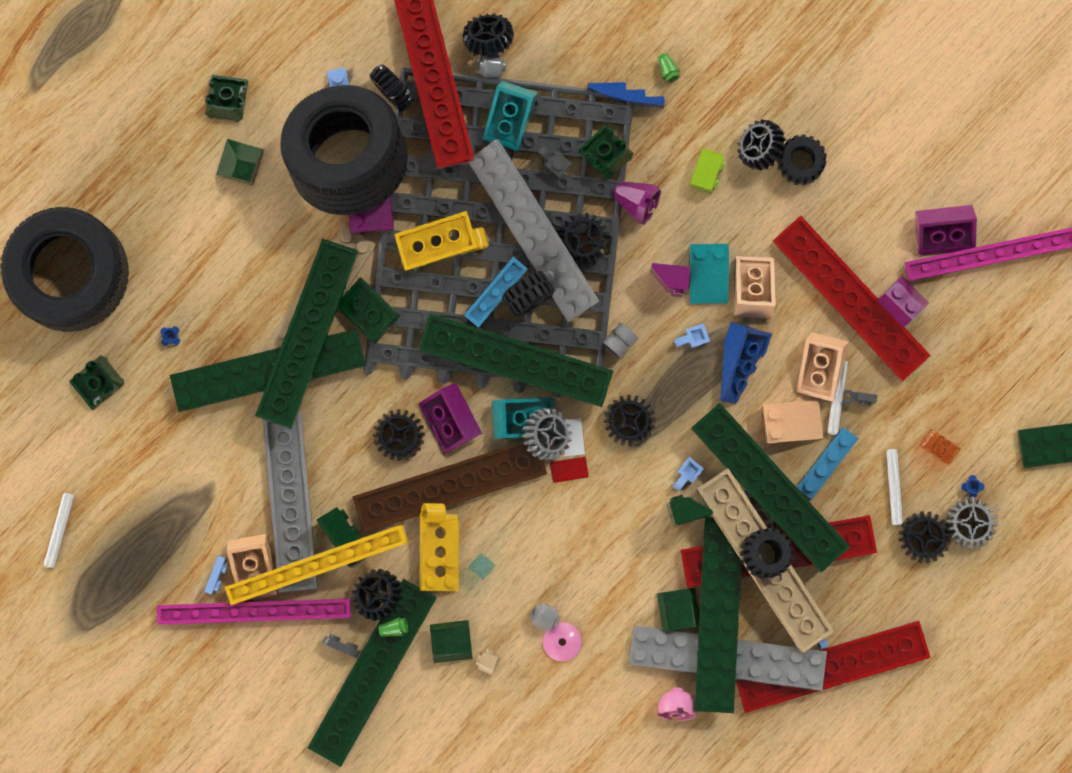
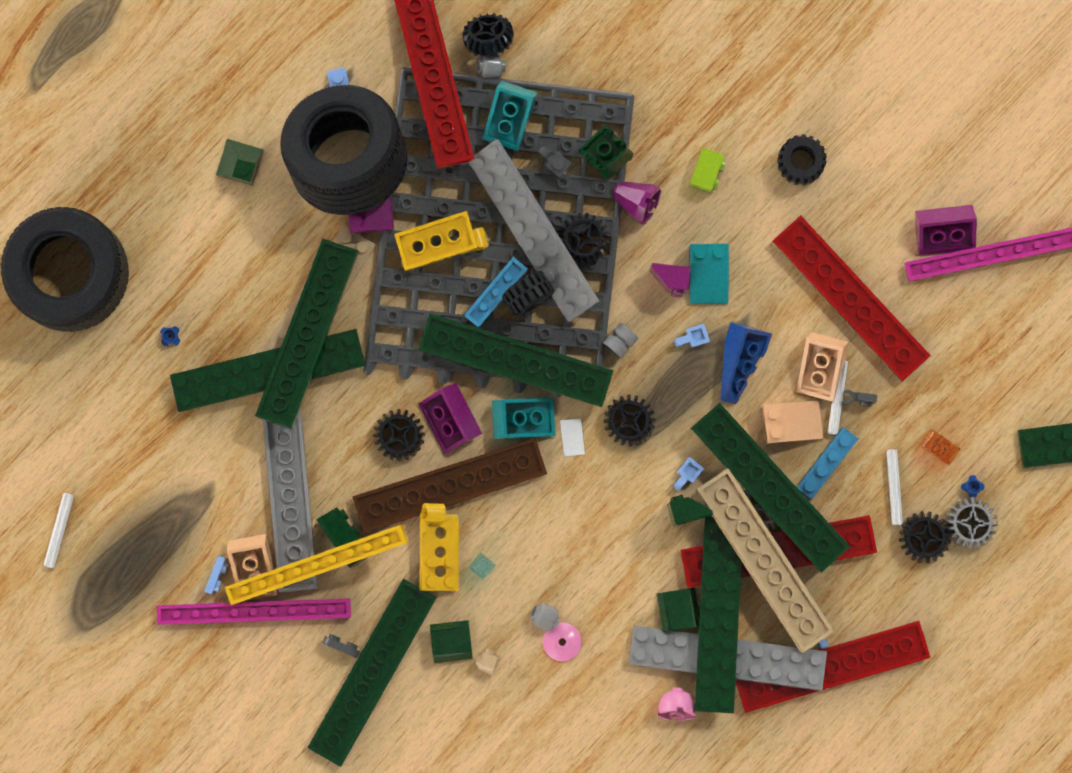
dark green slope [69,355,124,410] -> none
dark green slope [205,75,248,122] -> none
dark green tile [338,277,401,344] -> none
black gear [352,569,403,621] -> none
black gear [370,64,414,111] -> none
bright green cone [378,617,409,637] -> none
light grey gear [522,408,573,460] -> none
red sticker [550,456,589,483] -> none
blue slope [588,82,665,108] -> none
bright green cone [658,53,680,83] -> none
light nougat slope [734,256,776,318] -> none
black gear [737,119,787,171] -> none
black tyre [740,528,794,579] -> none
magenta slope [877,276,929,327] -> none

